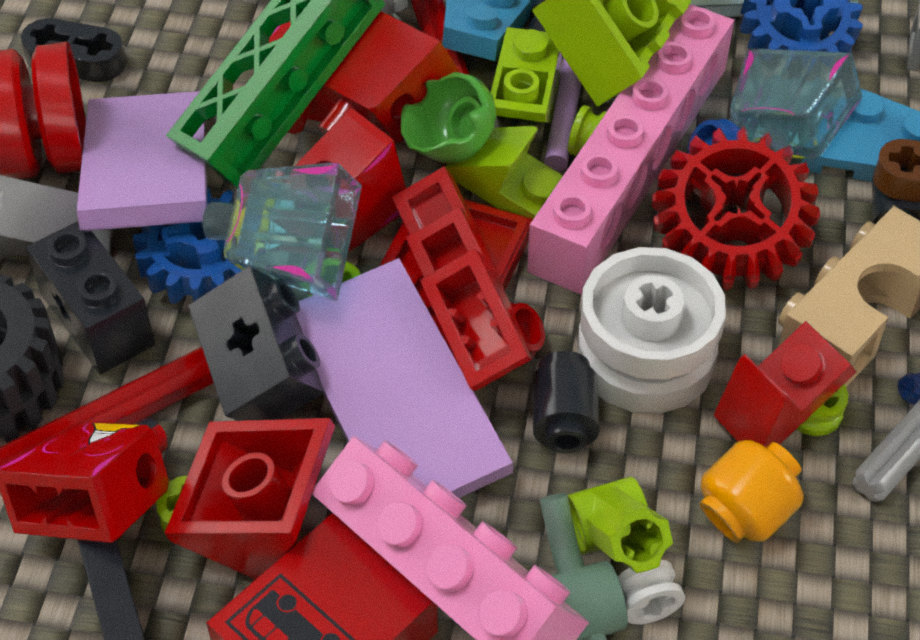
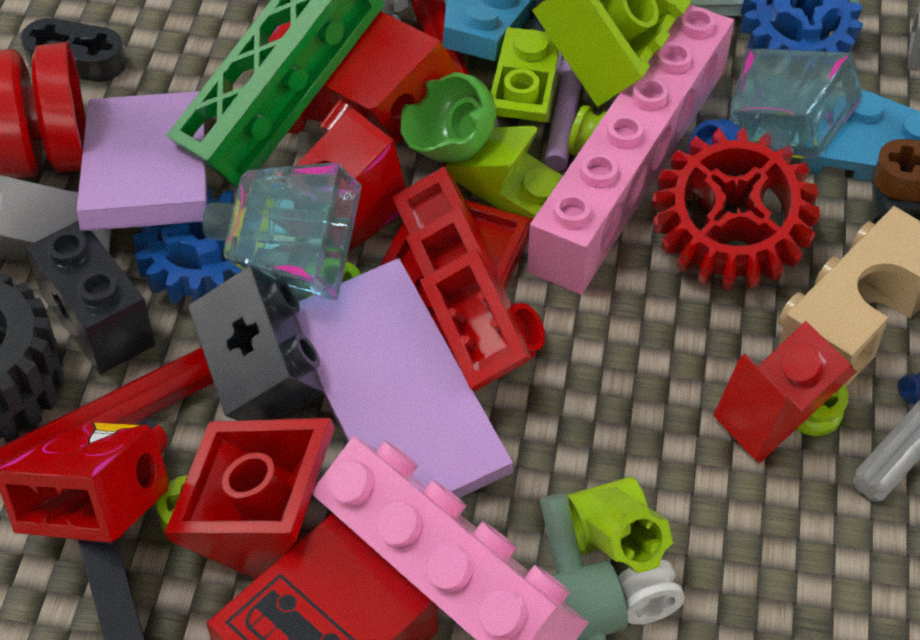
black brick [532,351,600,453] -> none
white wheel [577,247,726,414] -> none
light orange head [699,440,804,543] -> none

